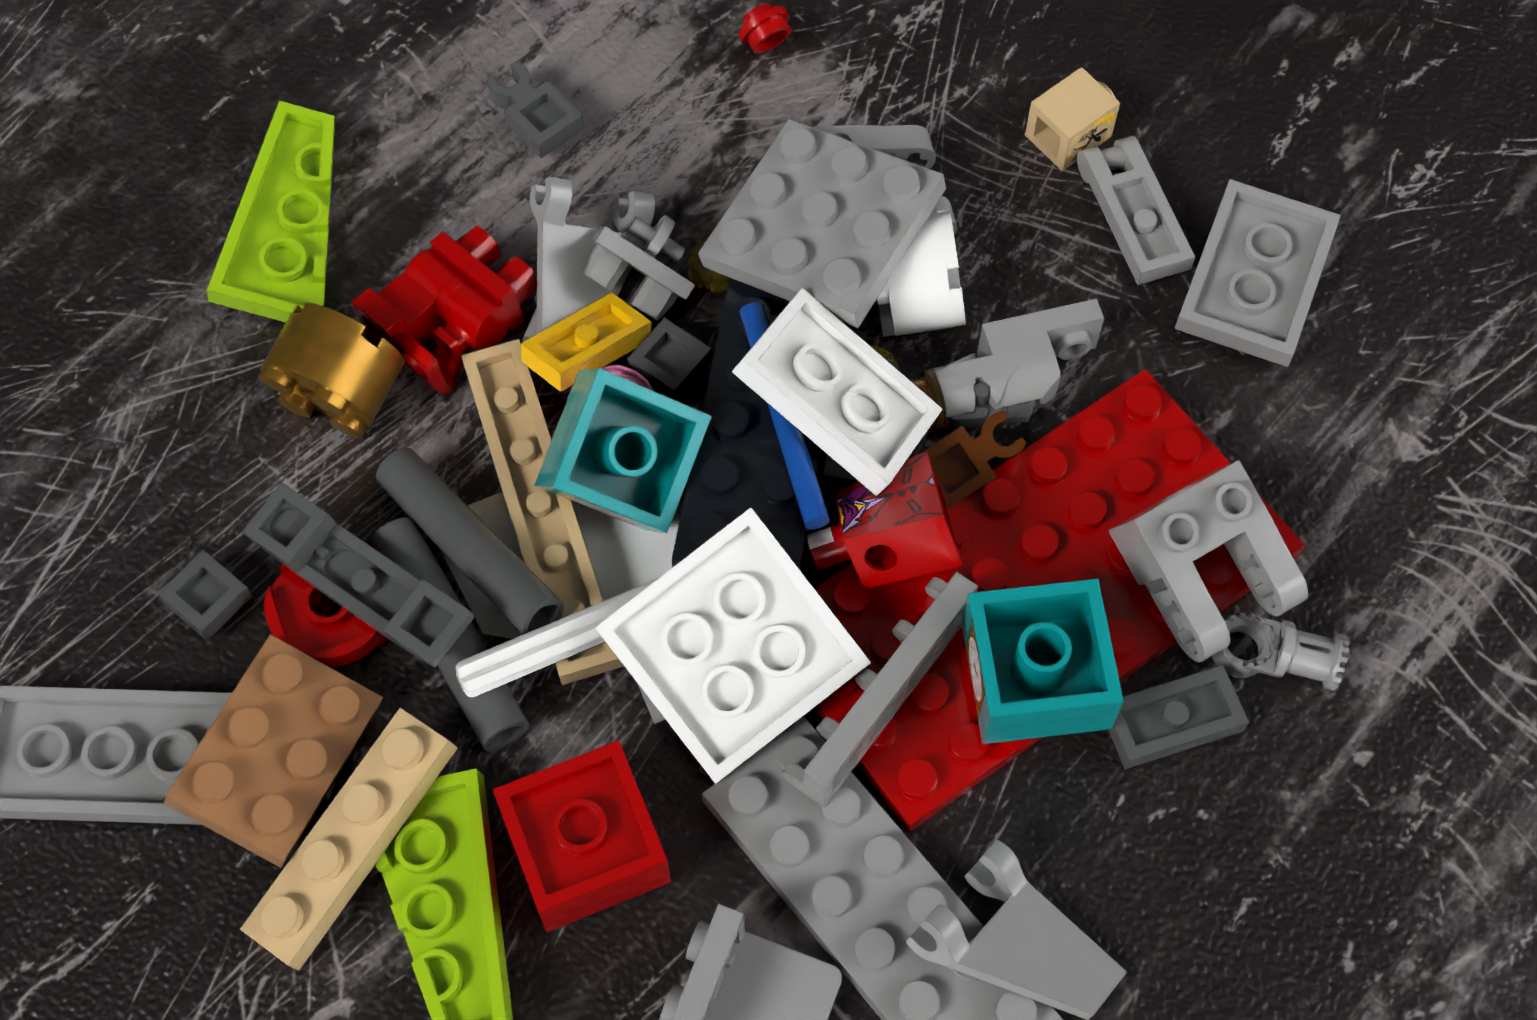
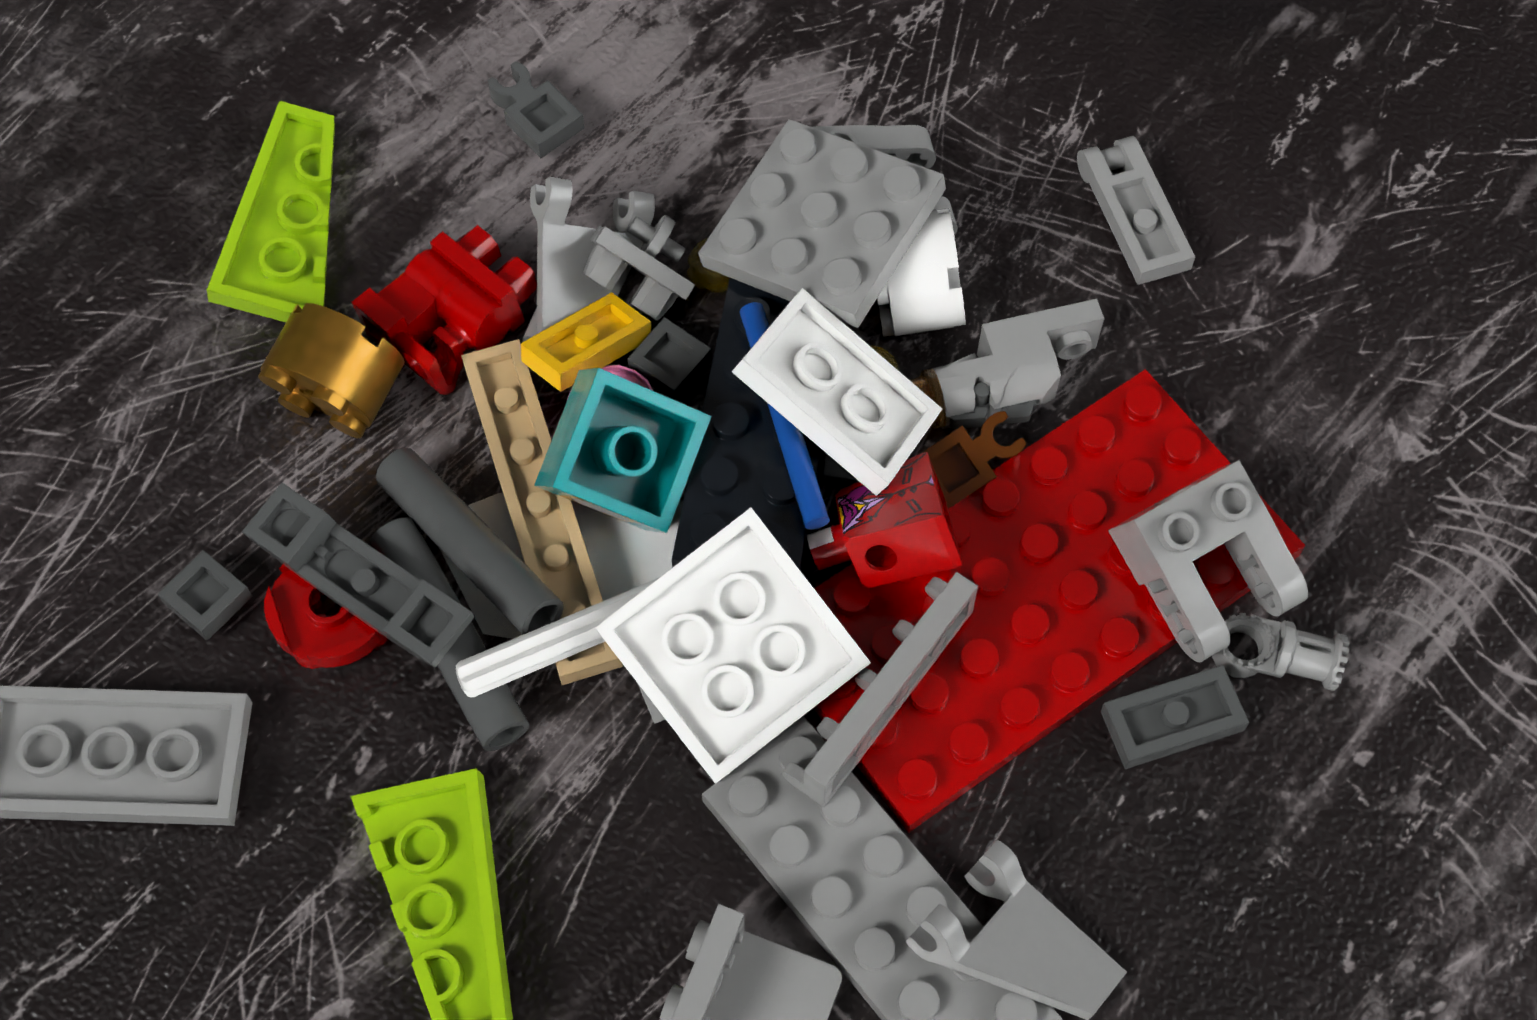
medium nougat plate [164,634,383,868] -> none
tan plate [240,708,458,970] -> none
red container [492,740,671,933] -> none
red plate [738,3,792,54] -> none
teal brick [961,579,1124,744] -> none
tan brick [1025,67,1120,172] -> none
light grey plate [1175,179,1341,367] -> none

